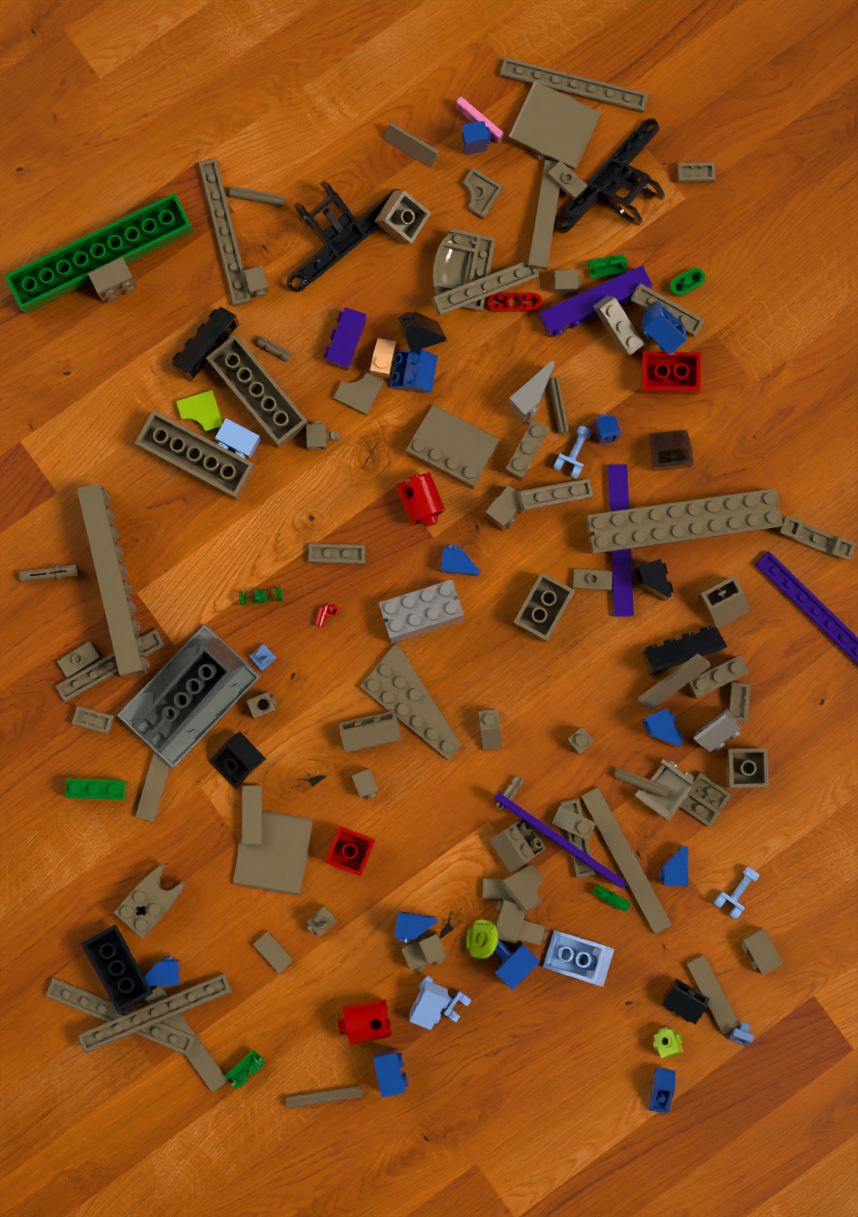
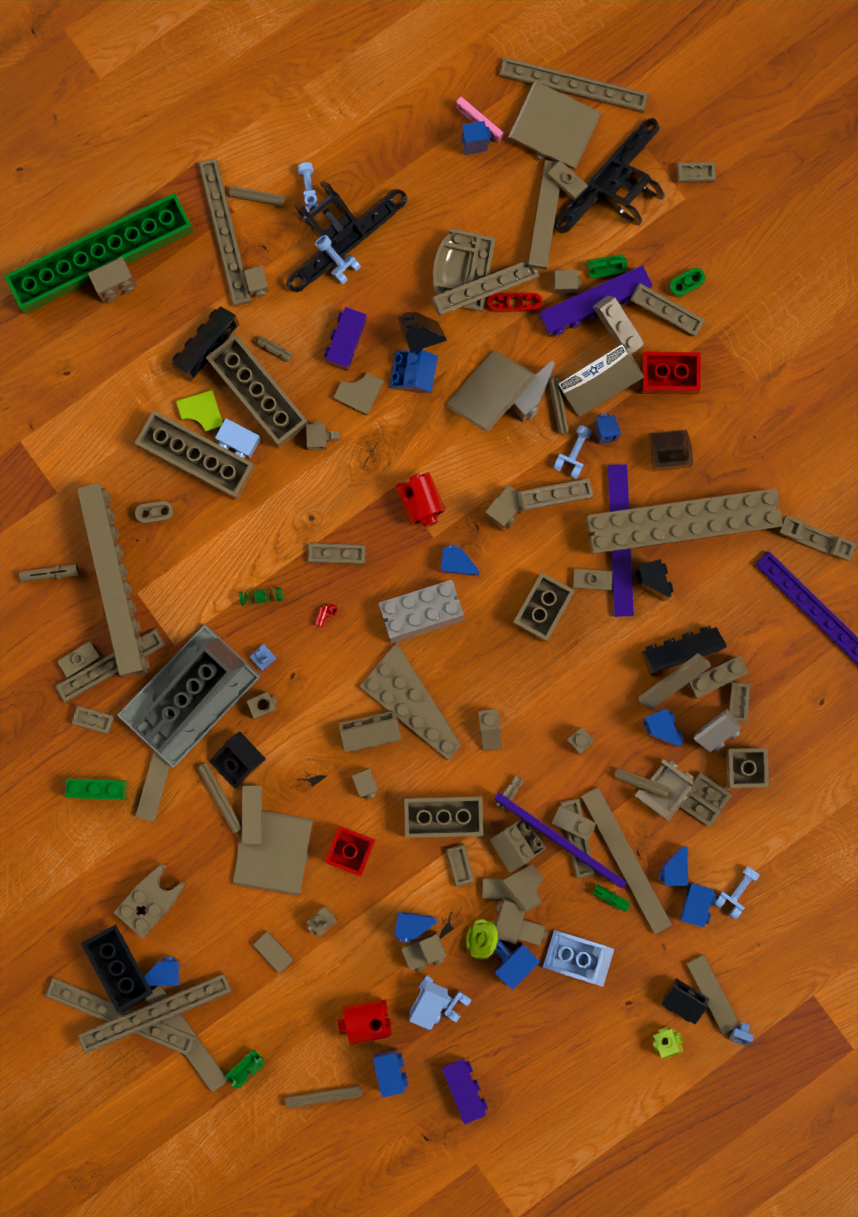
light nougat slope [370,338,397,379] -> none
dark tan brick [374,190,431,244] -> none
dark tan slope [384,122,438,168] -> none
dark tan slope [406,404,500,489] -> none
dark tan tile [462,167,504,219] -> none
dark tan brick [505,419,550,482] -> none
blue brick [642,301,687,355] -> none
blue slope [648,1067,676,1114] -> none
dark tan slope [698,576,750,628] -> none
dark tan brick [741,928,783,975] -> none
none -> dark tan plate [135,501,174,524]
none -> dark tan axle [198,763,242,833]
none -> light blue bar [298,162,318,213]
none -> light blue bar [315,235,361,284]
none -> dark tan brick [404,797,483,838]
none -> dark purple brick [442,1057,488,1124]
none -> dark tan tile [446,844,474,887]
none -> dark tan piece [447,351,536,432]
none -> dark tan slope [558,344,644,417]
none -> blue brick [679,883,716,927]

